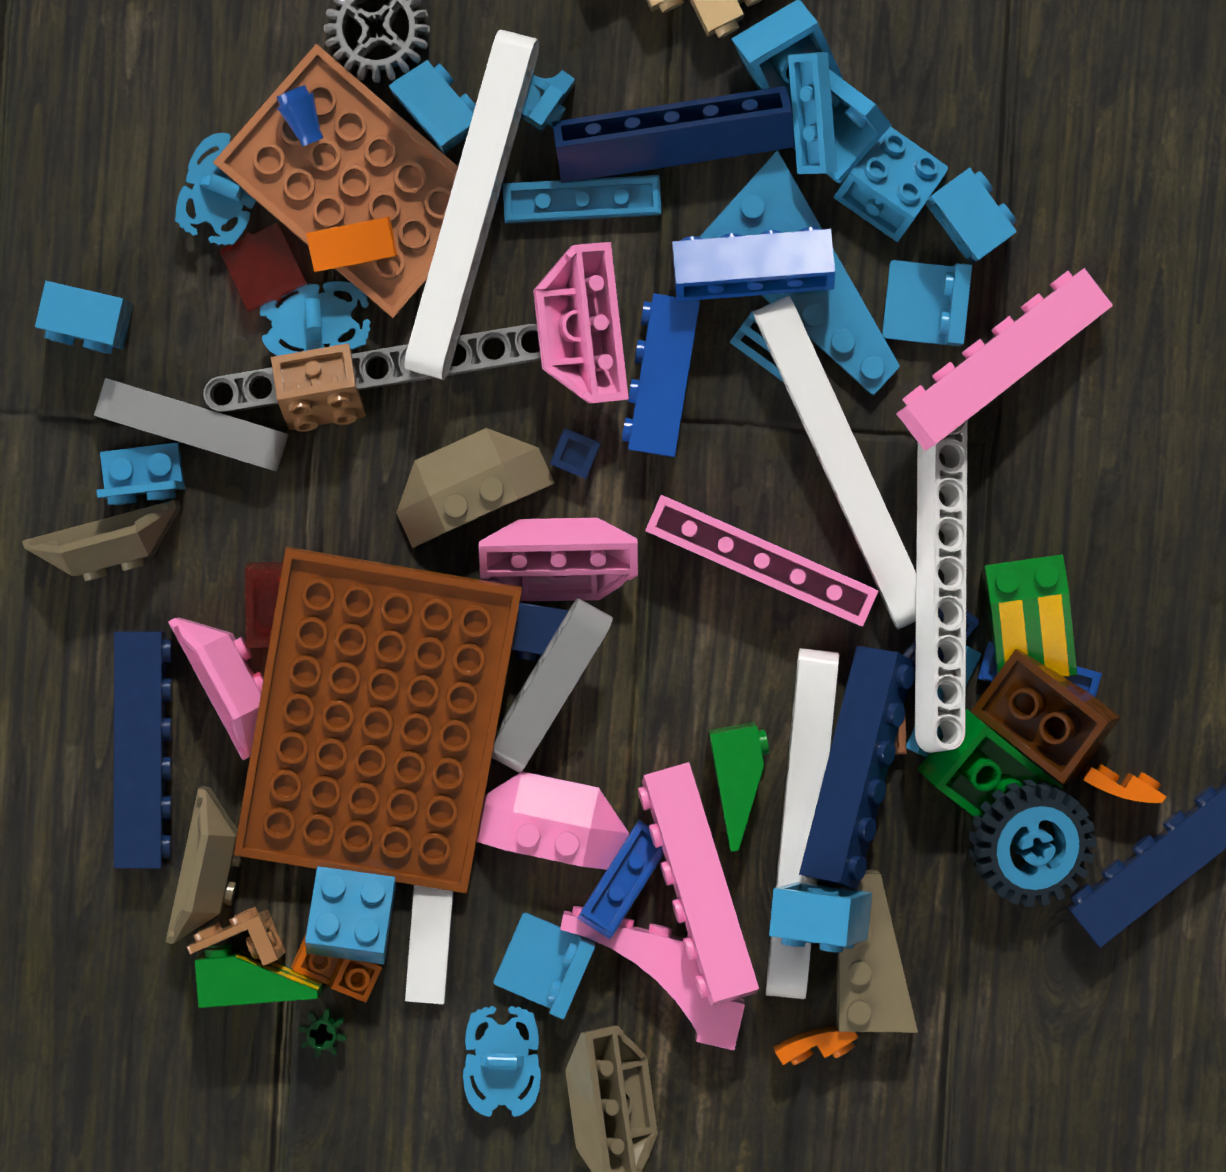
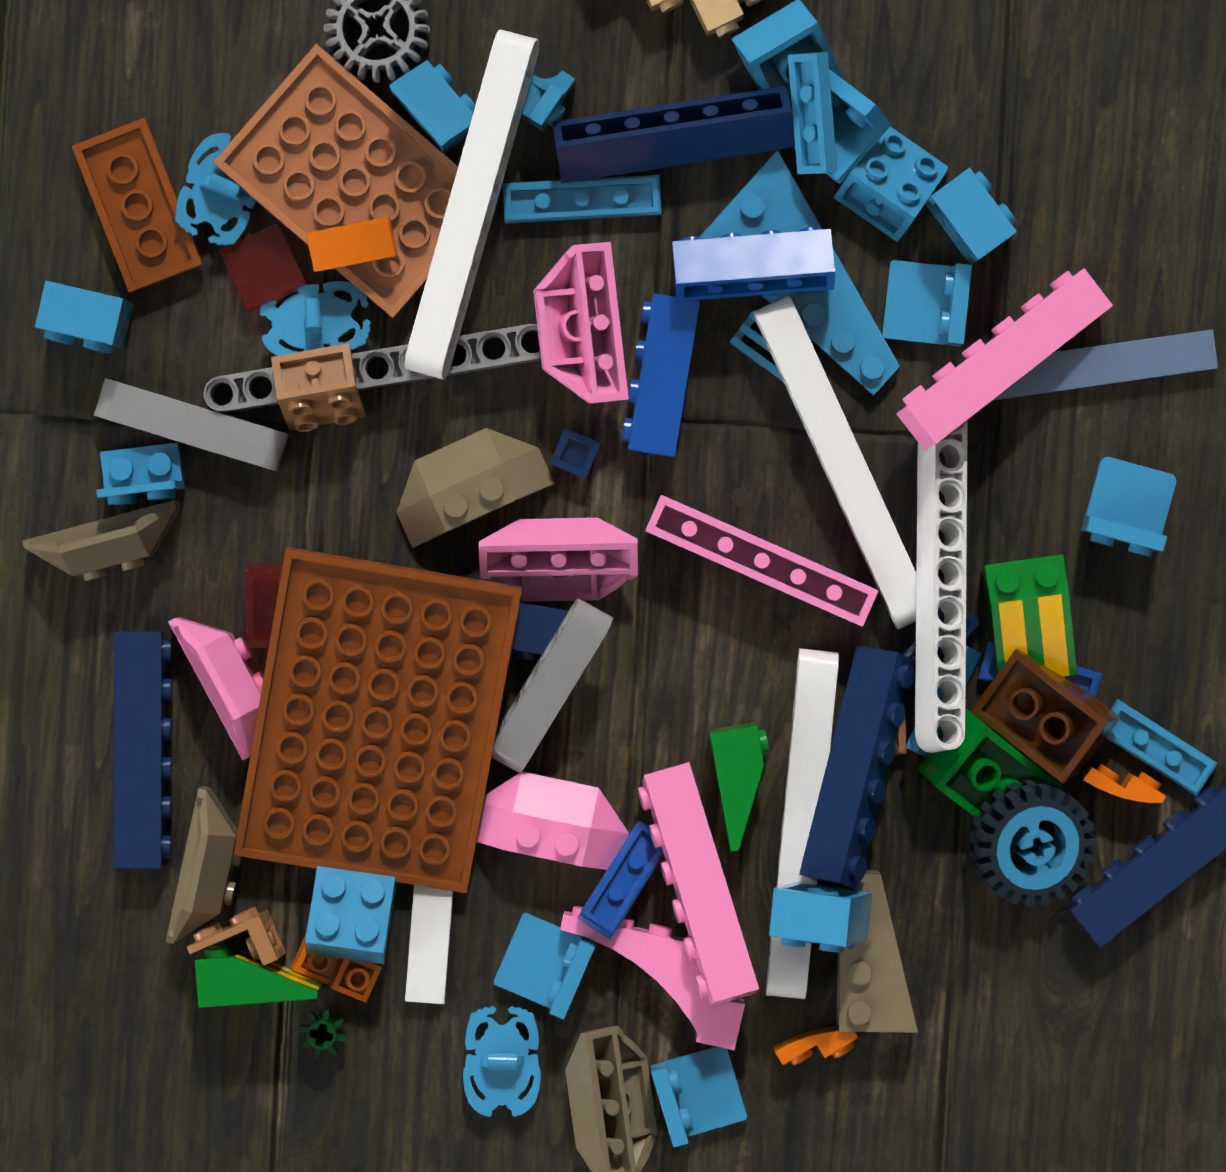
blue cone [277,85,324,147] -> none
none -> dark orange plate [72,117,204,294]
none -> dark azure bracket [651,1046,747,1148]
none -> sand blue tile [992,329,1218,401]
none -> dark azure bracket [1081,457,1176,557]
none -> dark azure tile [1106,699,1217,796]

